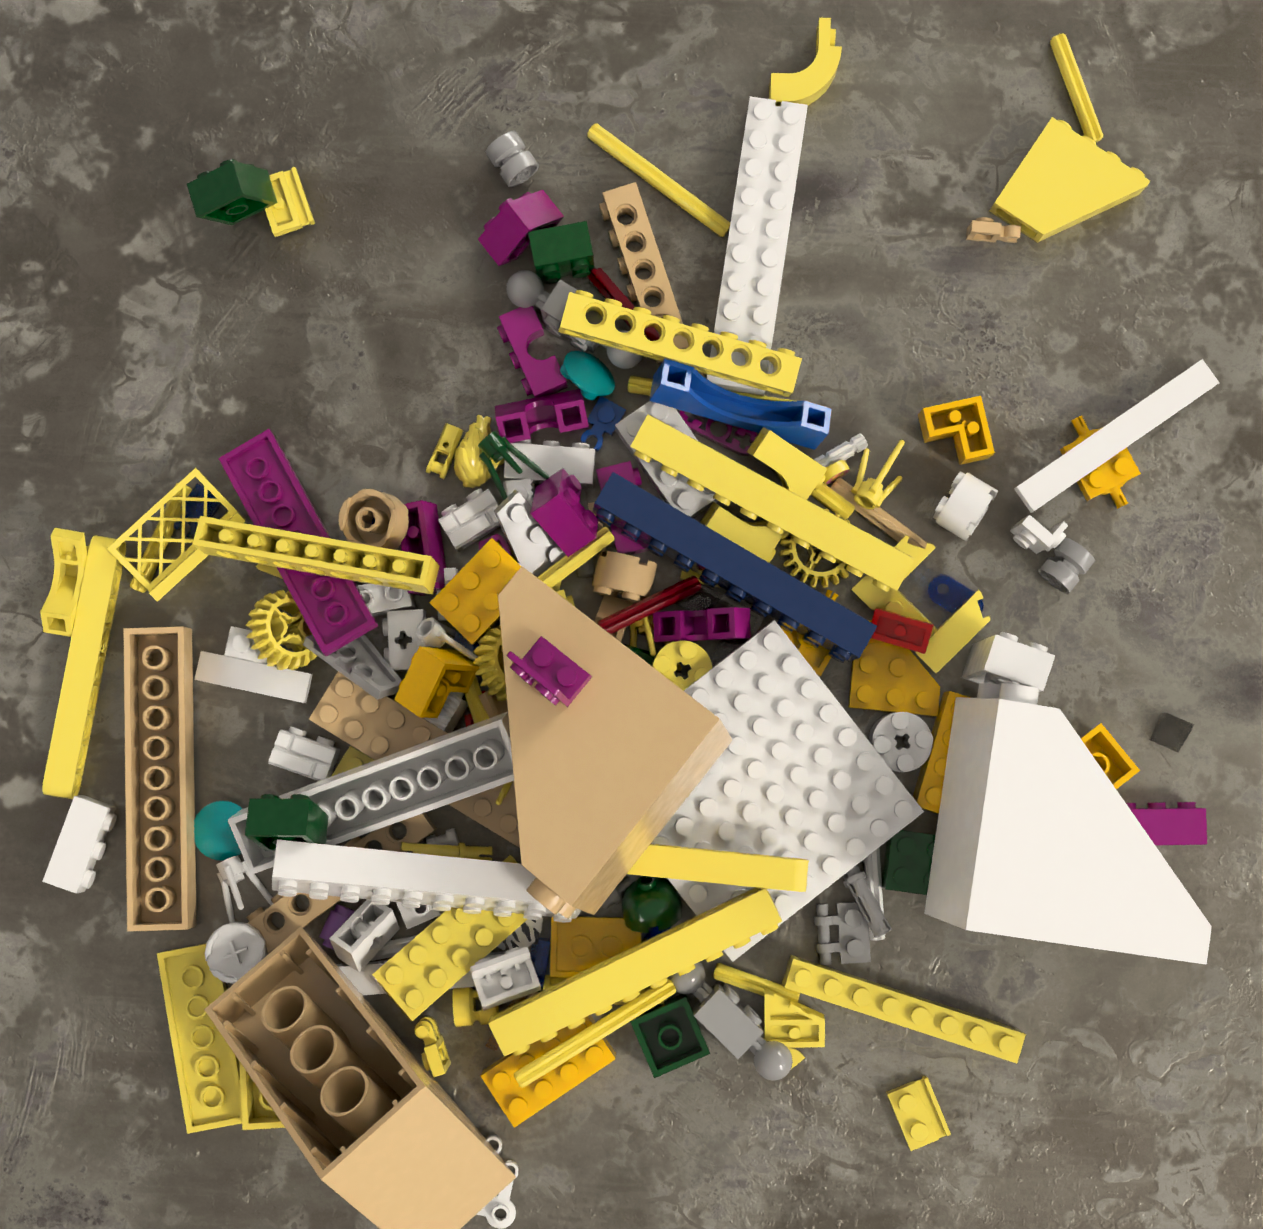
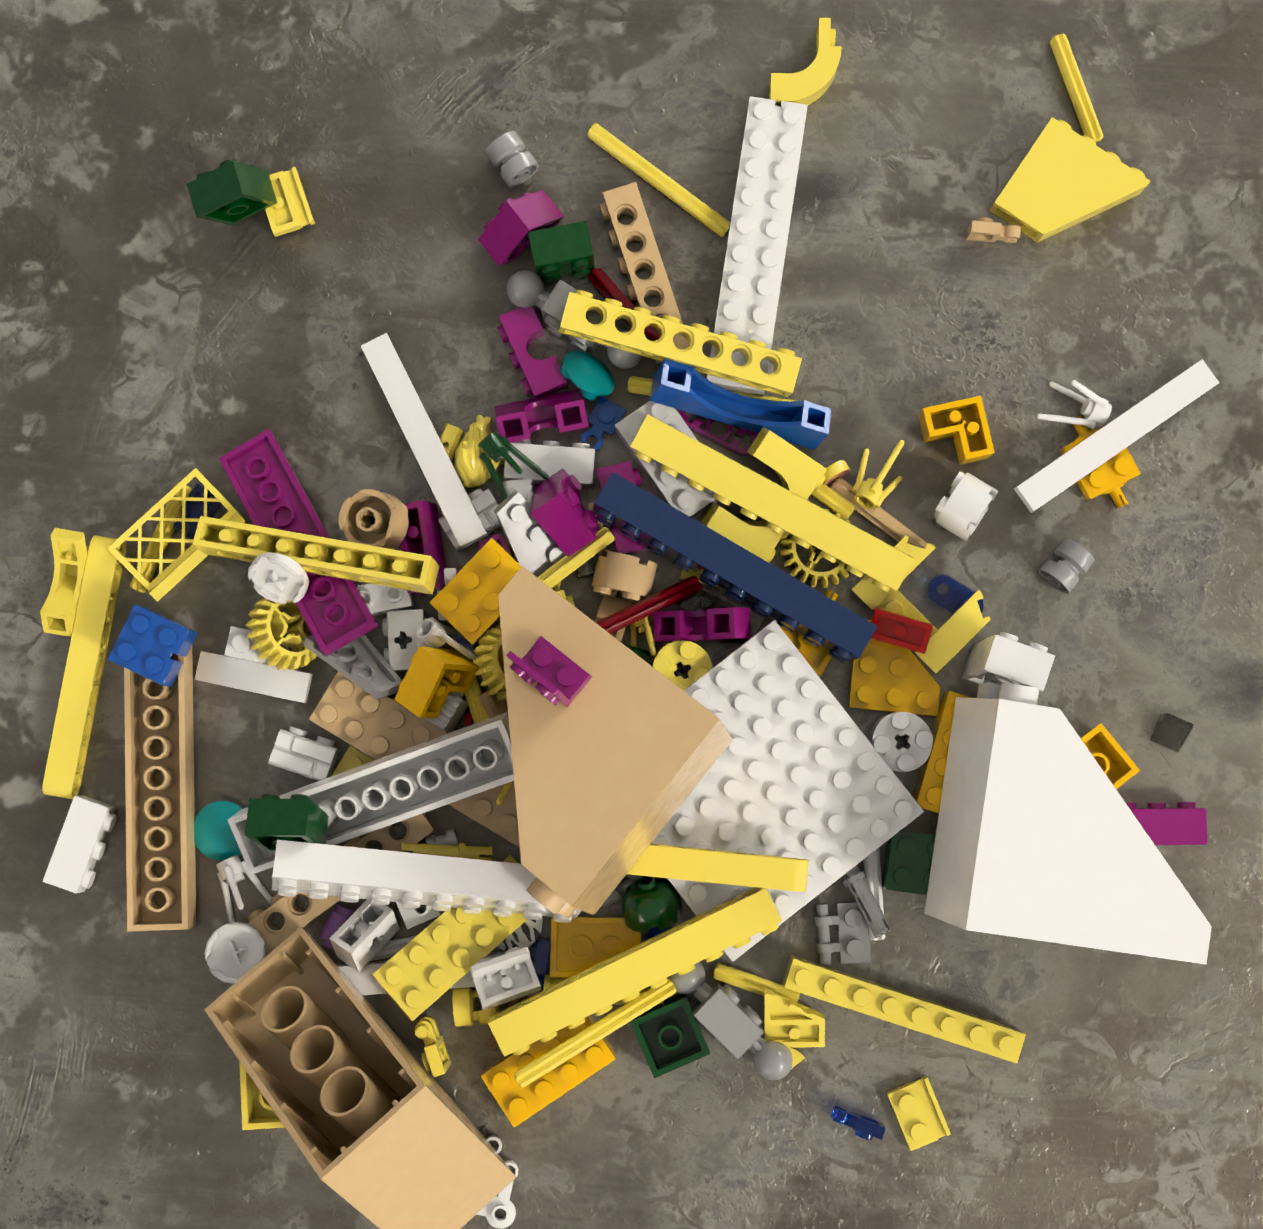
light yellow plate [157,943,242,1134] -> none
white axle [814,434,868,468] -> none
white bracket [1010,515,1068,554] -> none
none -> blue piece [108,604,198,687]
none -> white tile [247,552,309,604]
none -> white tile [361,333,488,549]
none -> clear blue plate [831,1105,886,1141]
none -> white plant [1037,380,1112,429]

